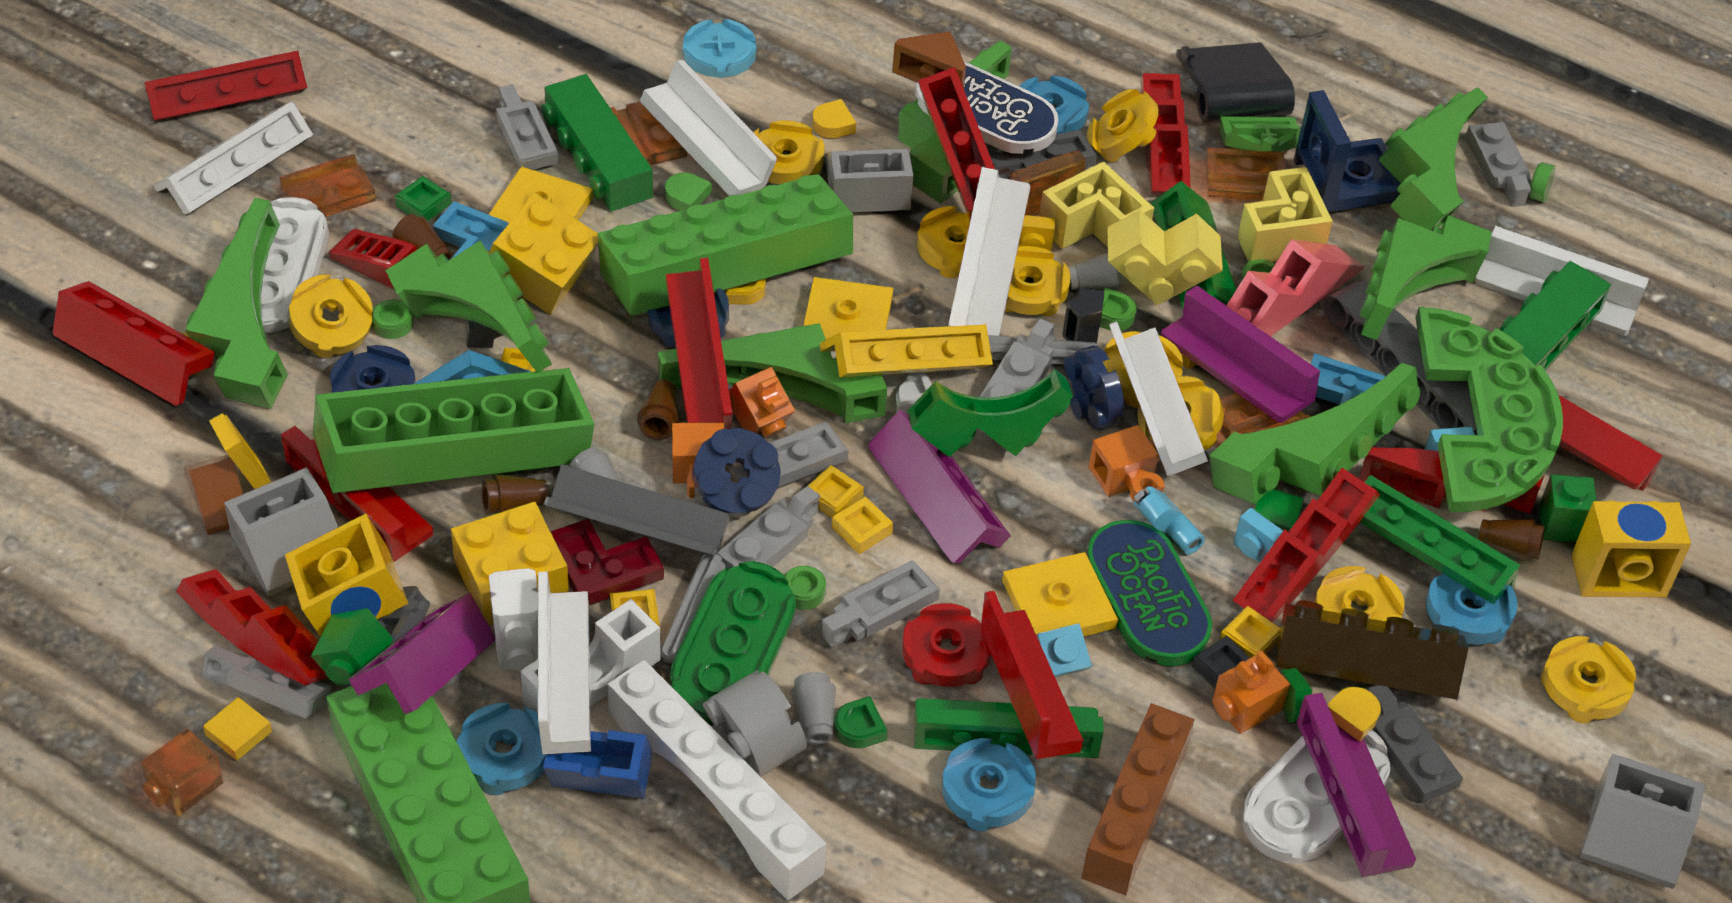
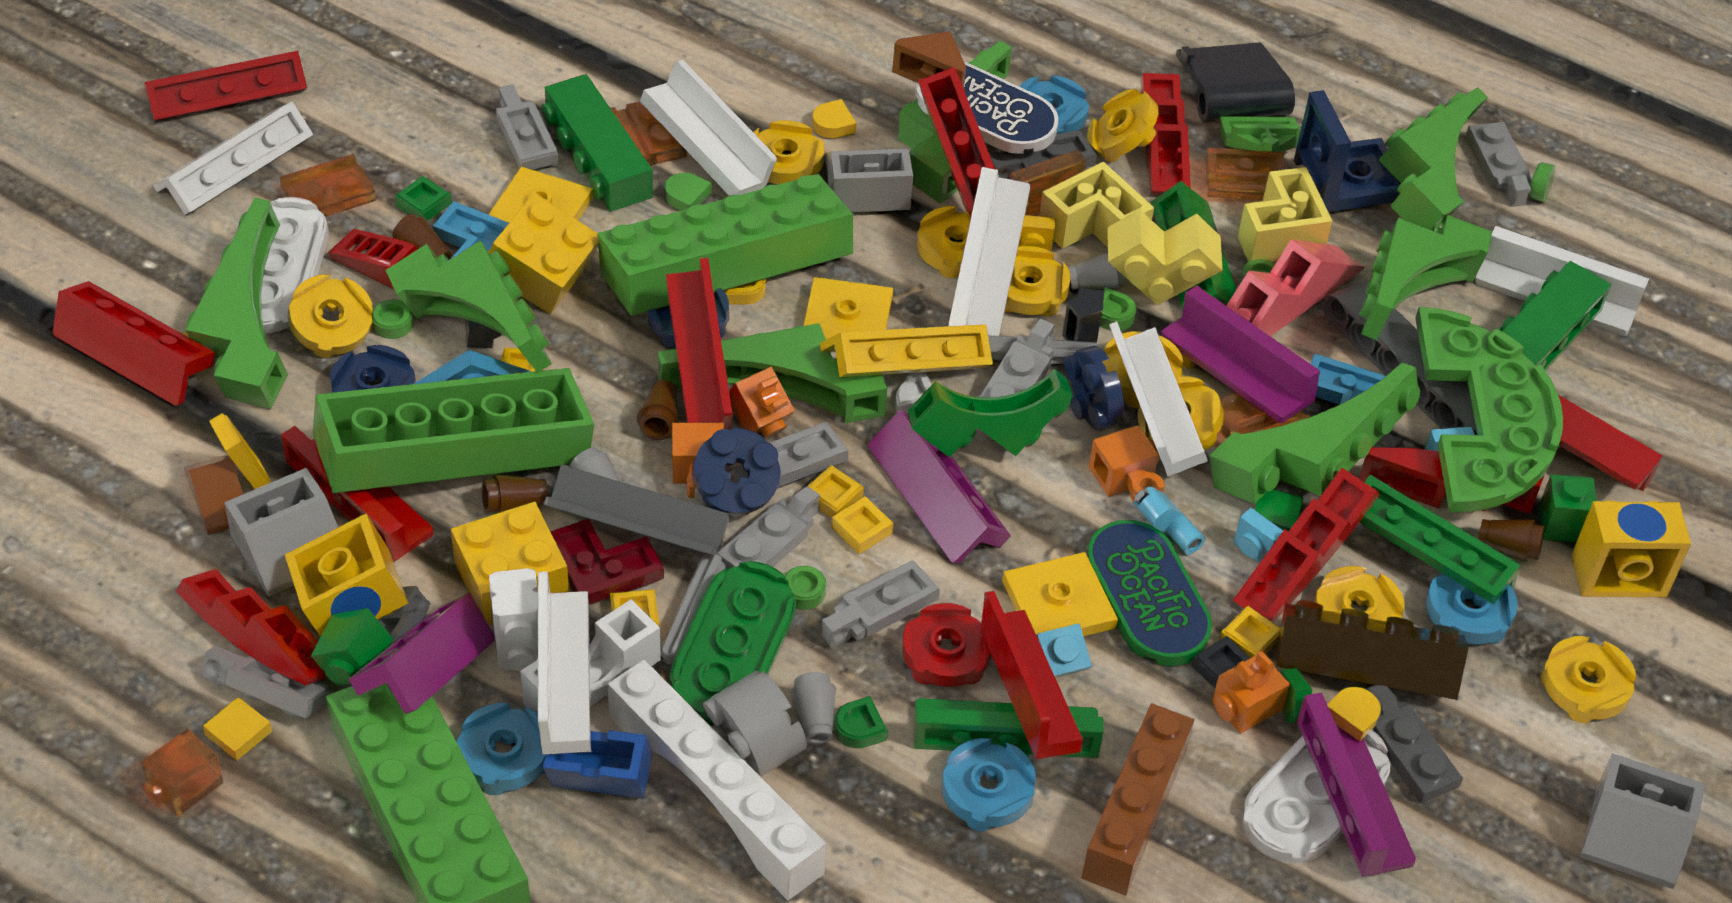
medium azure tile [683,19,757,78] -> none

